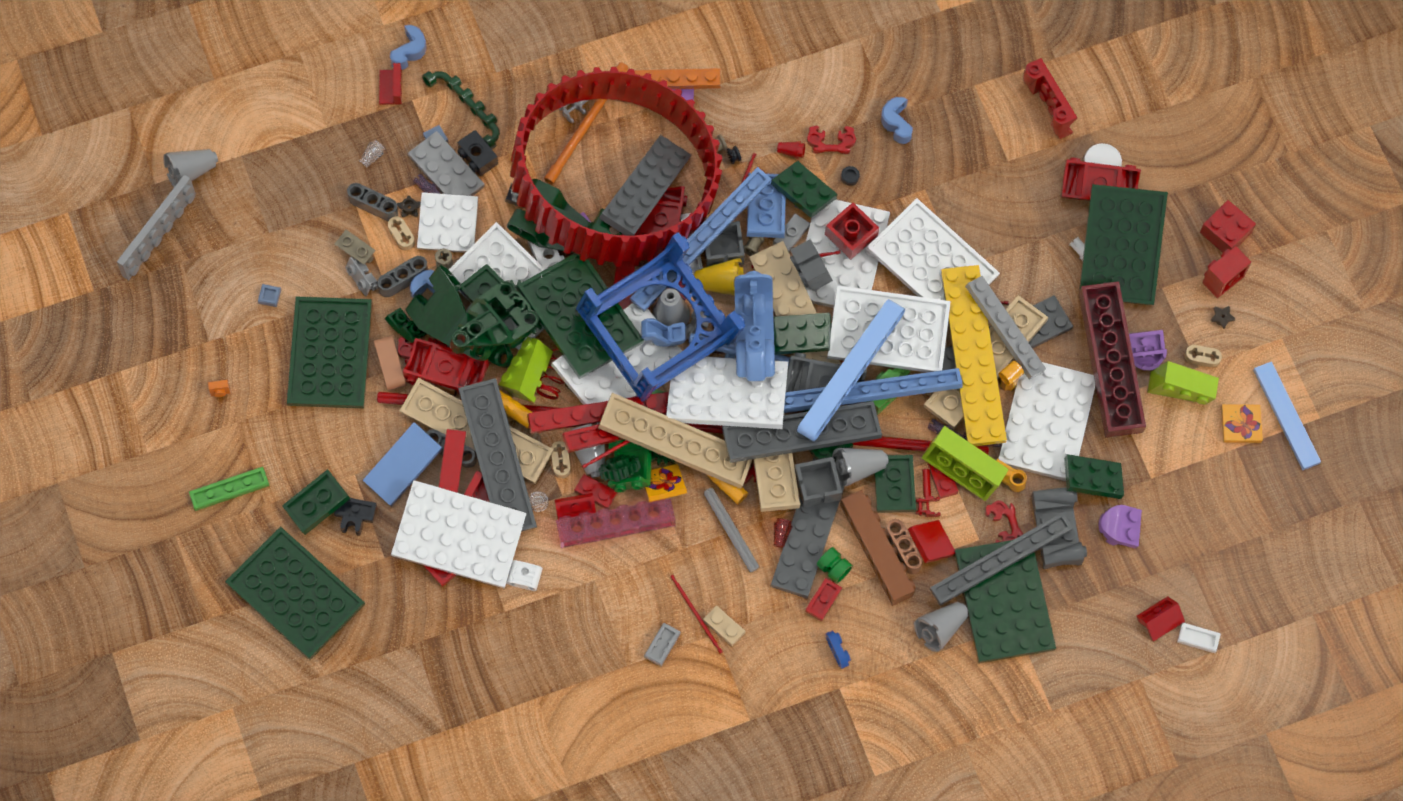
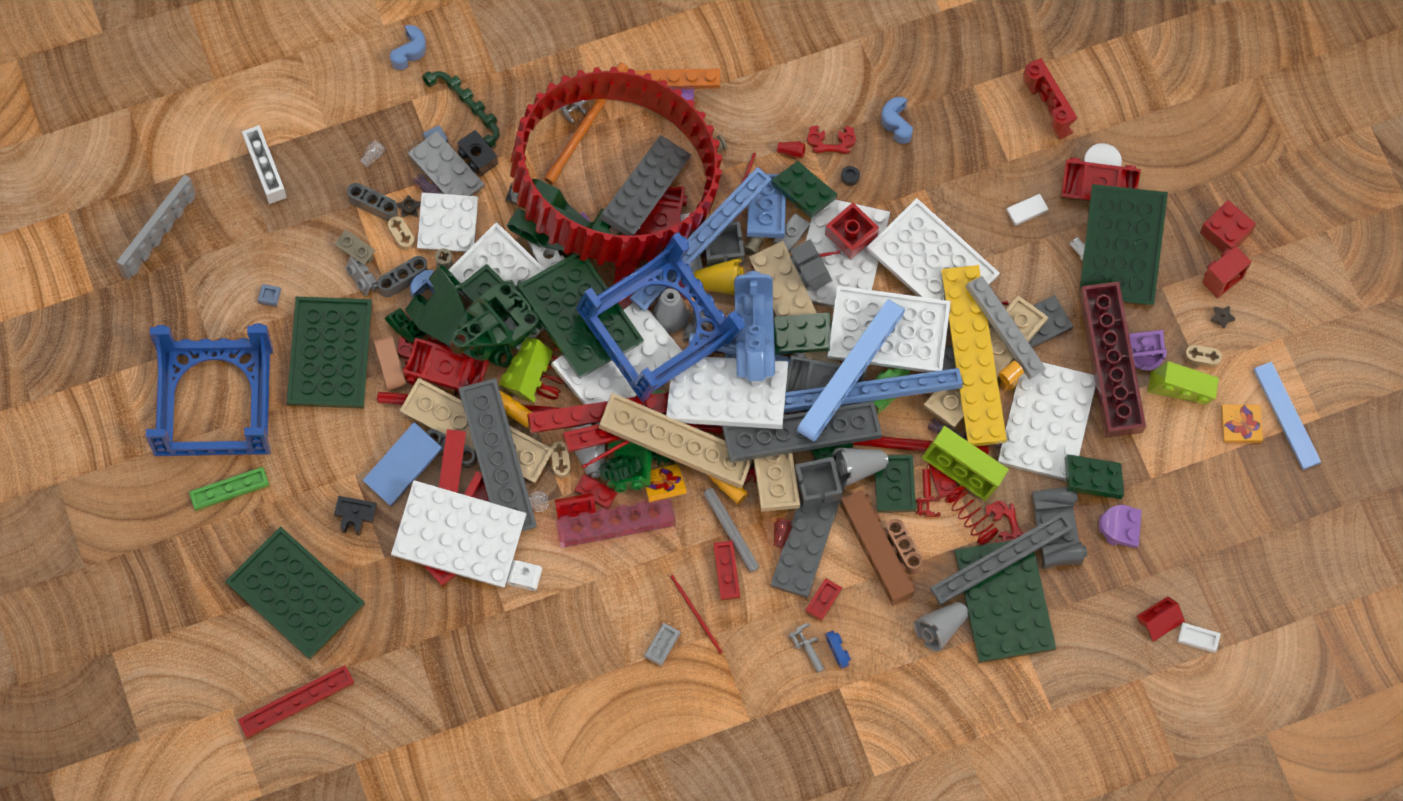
light grey cone [163,149,218,187] -> none
orange plate [208,380,231,397] -> none
dark green plate [282,469,351,535] -> none
red panel [379,63,402,105] -> none
medium blue animal [641,318,686,347] -> none
tan plate [703,605,746,647] -> none
black bush [726,146,741,164] -> none
green wheel [816,547,853,584] -> none
red tile [908,520,955,563] -> none
light orange piece [996,459,1027,492] -> none
none -> blue arch [146,323,273,456]
none -> red plate [238,665,355,739]
none -> white brick [242,125,287,204]
none -> red plate [713,540,740,601]
none -> light grey piece [788,623,824,673]
none -> red piece [944,486,999,545]
none -> white tile [1006,194,1048,226]

